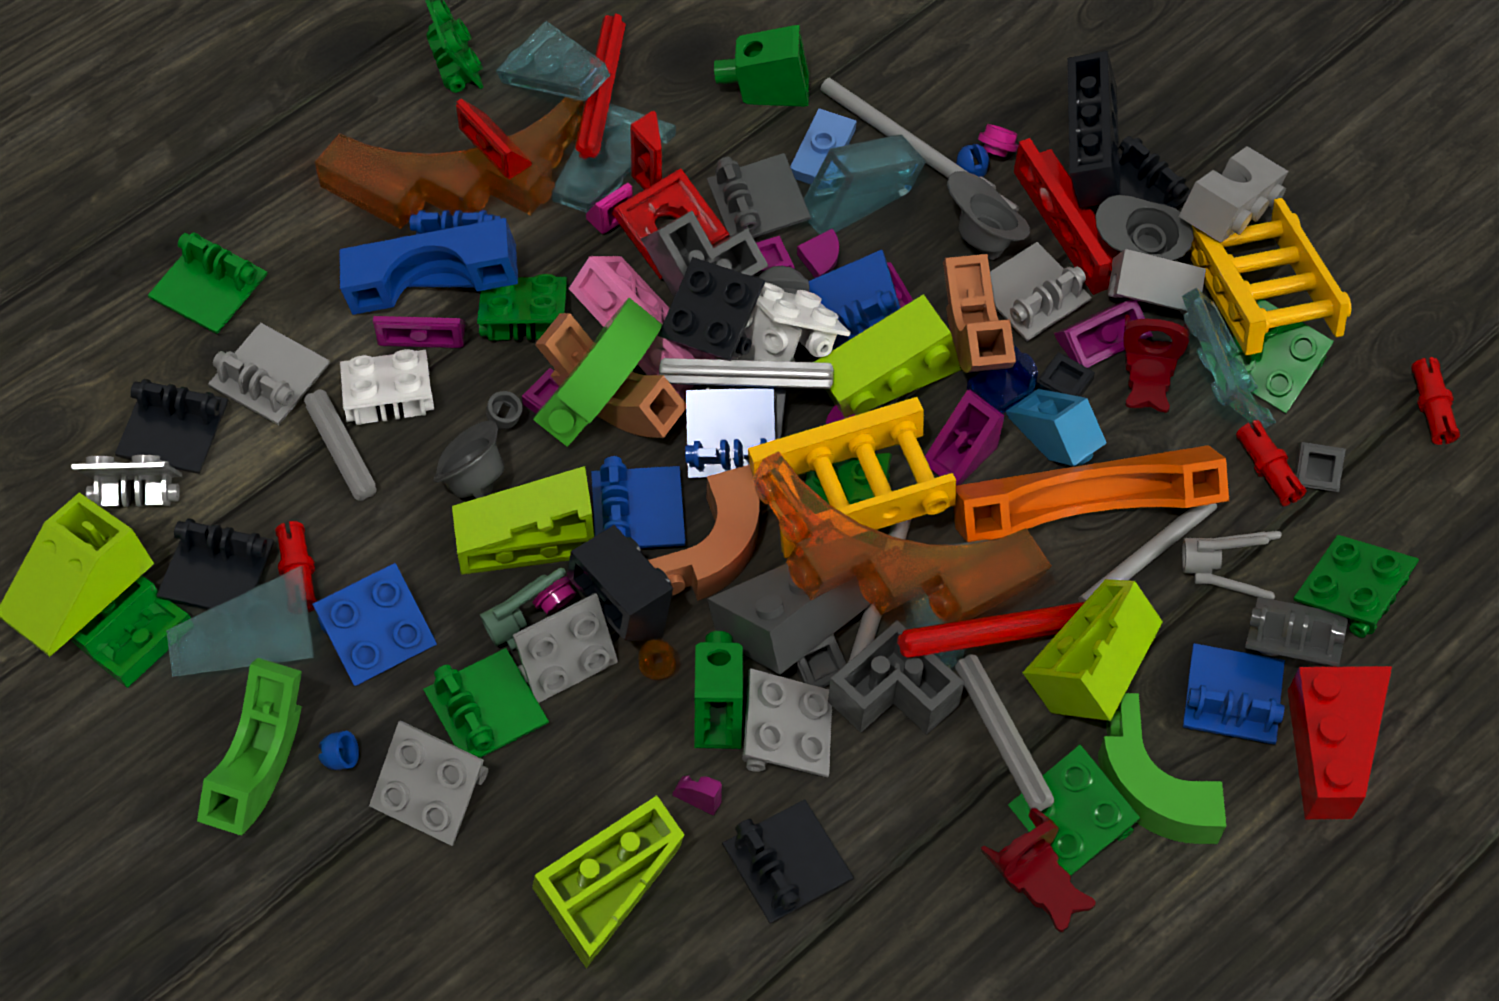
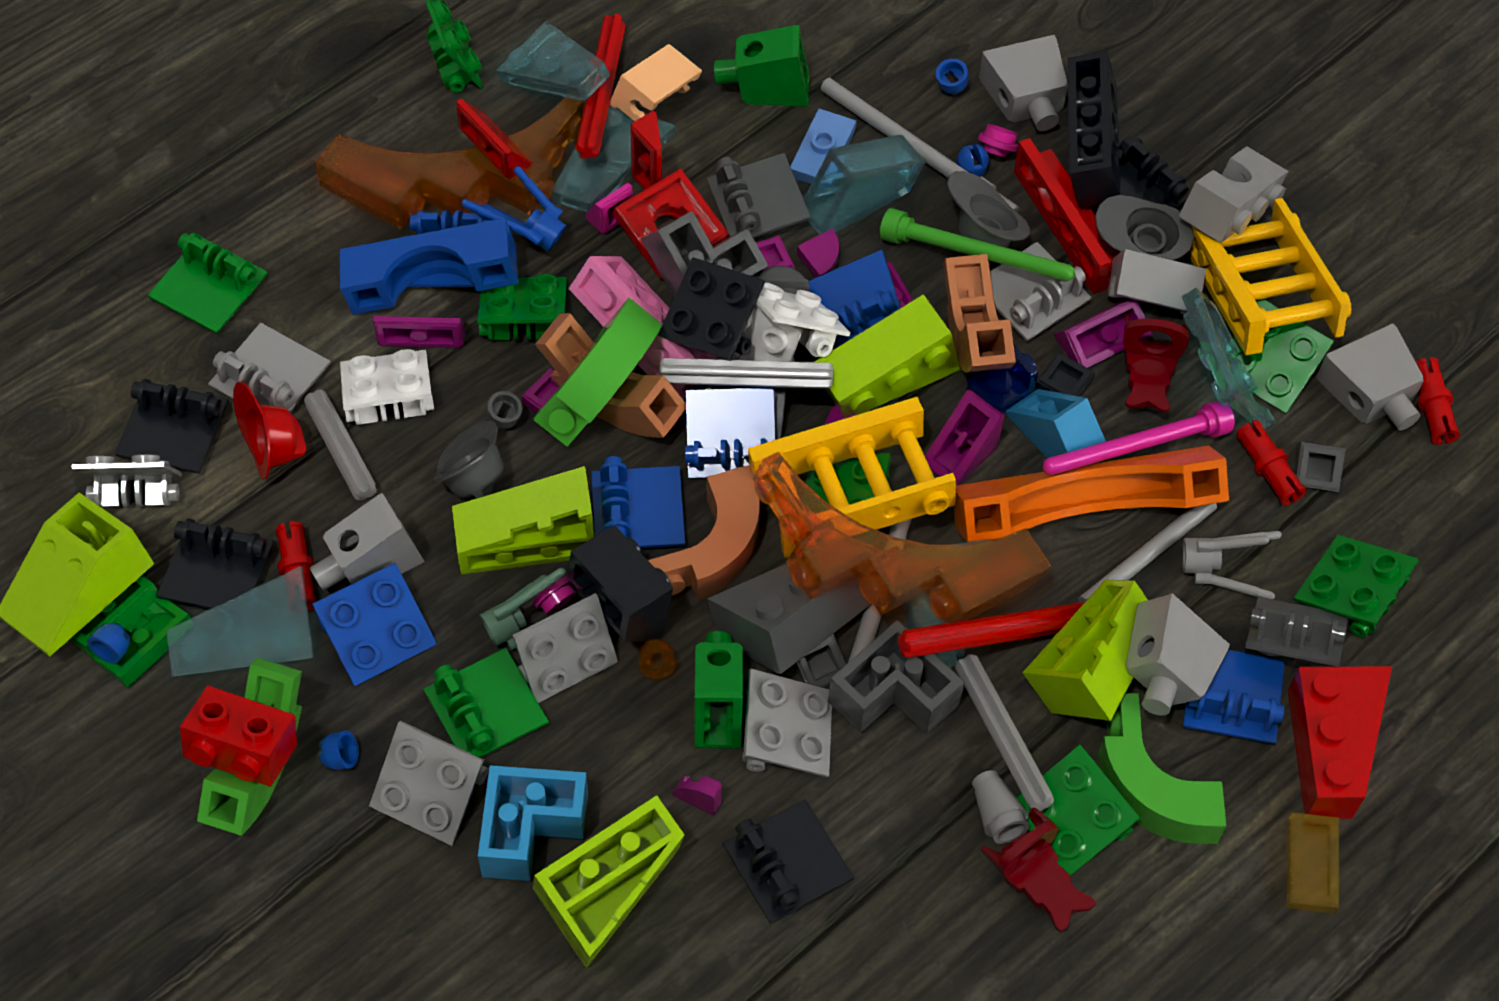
none -> blue hinge [87,622,130,664]
none -> red brick [180,685,297,787]
none -> red piece [233,381,306,479]
none -> light grey torso [309,493,425,591]
none -> blue plant [462,166,567,252]
none -> dark azure brick [478,765,588,881]
none -> light nougat hinge [609,44,702,121]
none -> bright green piece [880,208,1075,281]
none -> blue hinge [936,59,969,95]
none -> light grey cone [972,770,1029,844]
none -> light grey torso [979,35,1068,131]
none -> dark pink piece [1043,400,1235,475]
none -> light grey torso [1126,594,1230,716]
none -> clear yellow tile [1287,812,1339,913]
none -> light grey torso [1316,323,1424,431]

